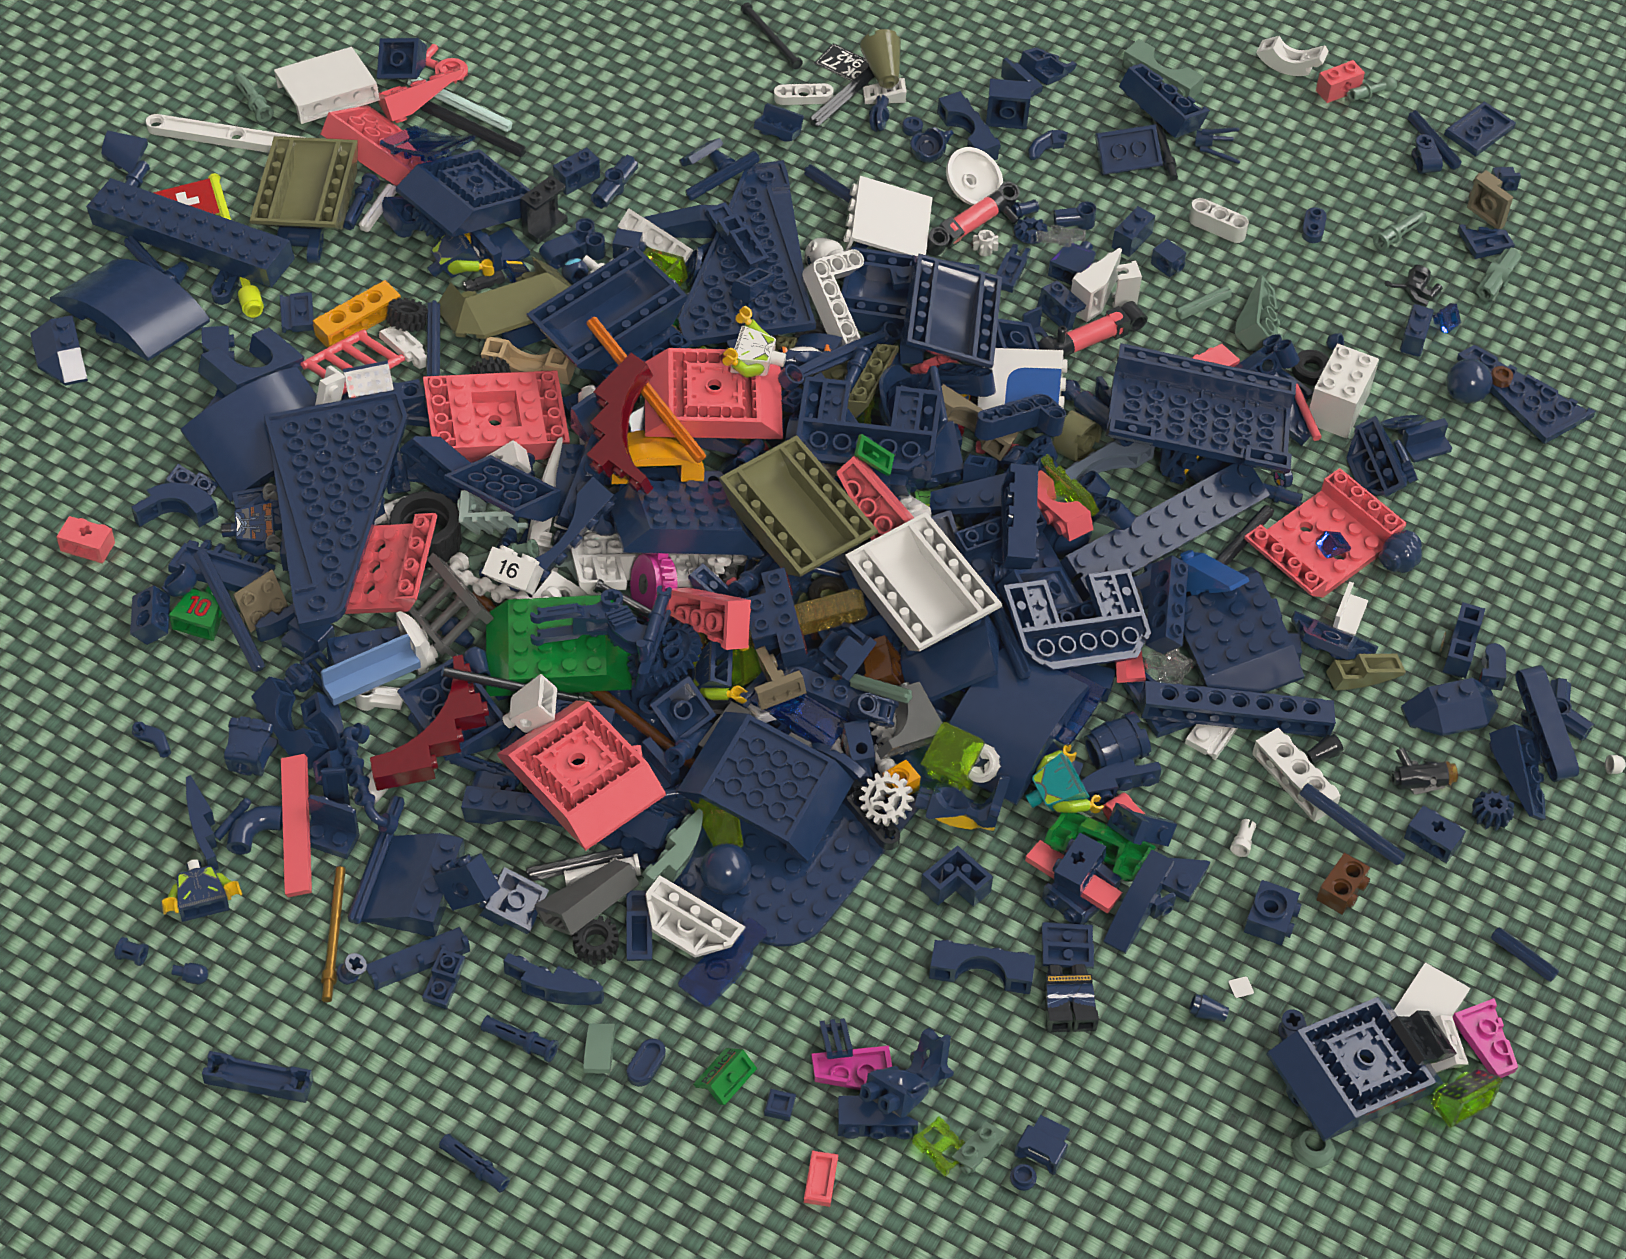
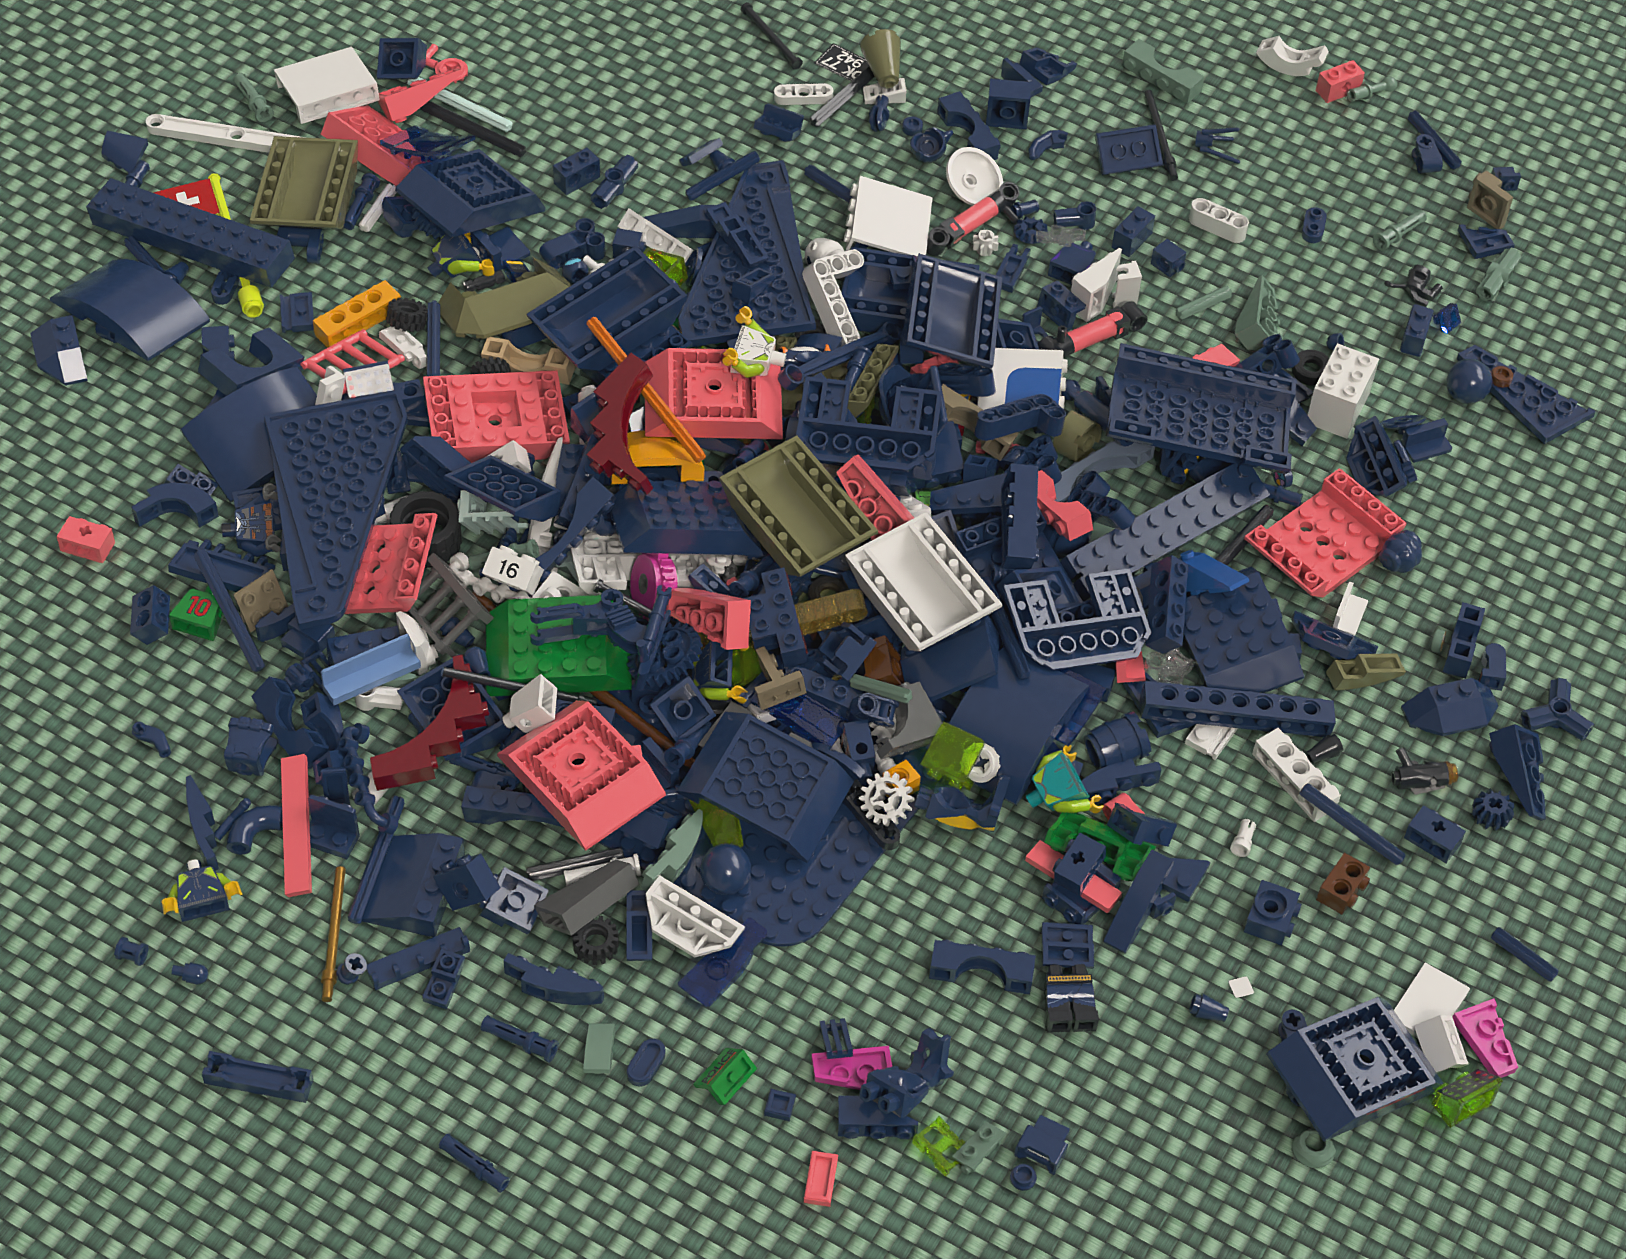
dark blue hair [162,562,197,597] -> none
black panel [520,175,568,244] -> none
dark blue slope [781,388,803,413] -> none
green slope [854,434,894,476] -> none
dark blue brick [920,845,993,907] -> none
clear neon green wing [1040,454,1100,517] -> none
dark blue wedge [1119,63,1210,138] -> none
coral bar [1295,384,1322,441] -> none
clear blue slope [1316,531,1351,558] -> none
black slope [1390,1010,1457,1065] -> none
dark blue tile [1444,101,1516,157] -> none
dark blue beam [1515,665,1579,782] -> none
white hinge [1605,755,1626,774] -> none

